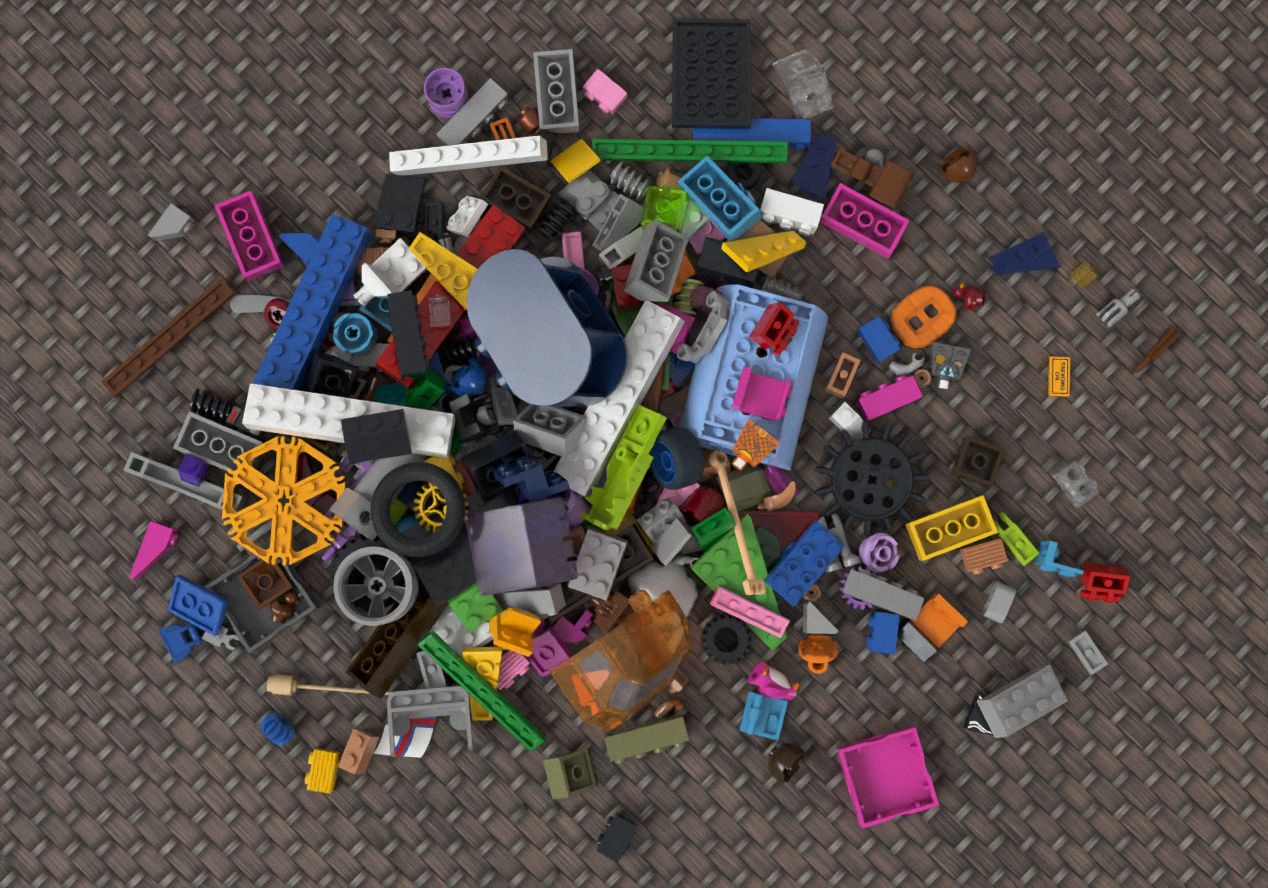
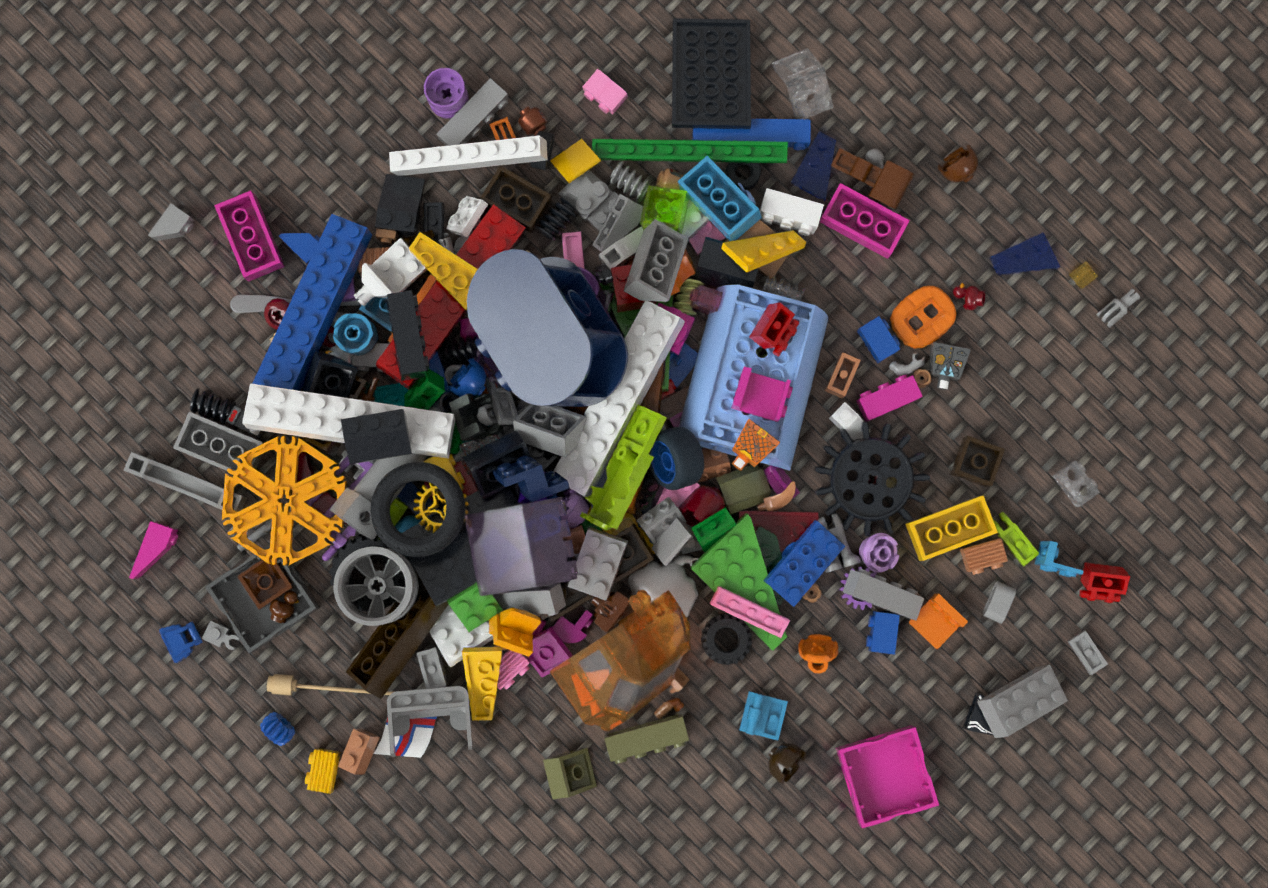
reddish brown plate [101,278,236,397] -> none
blue tile [167,574,228,636] -> none
dark purple brick [178,453,208,487] -> none
green tile [418,631,546,751] -> none
clear bracket [428,295,451,327] -> none
light grey slope [533,49,579,134] -> none
black brick [595,813,637,863] -> none
light grey plate [677,291,730,363] -> none
light nougat hinge [709,450,766,595] -> none
dark pink animal [747,661,799,700] -> none
light grey slope [803,601,838,634] -> none
tile [897,620,939,662] -> none
light orange tile [1048,357,1070,397] -> none
reddish brown axle [1133,327,1181,373] -> none

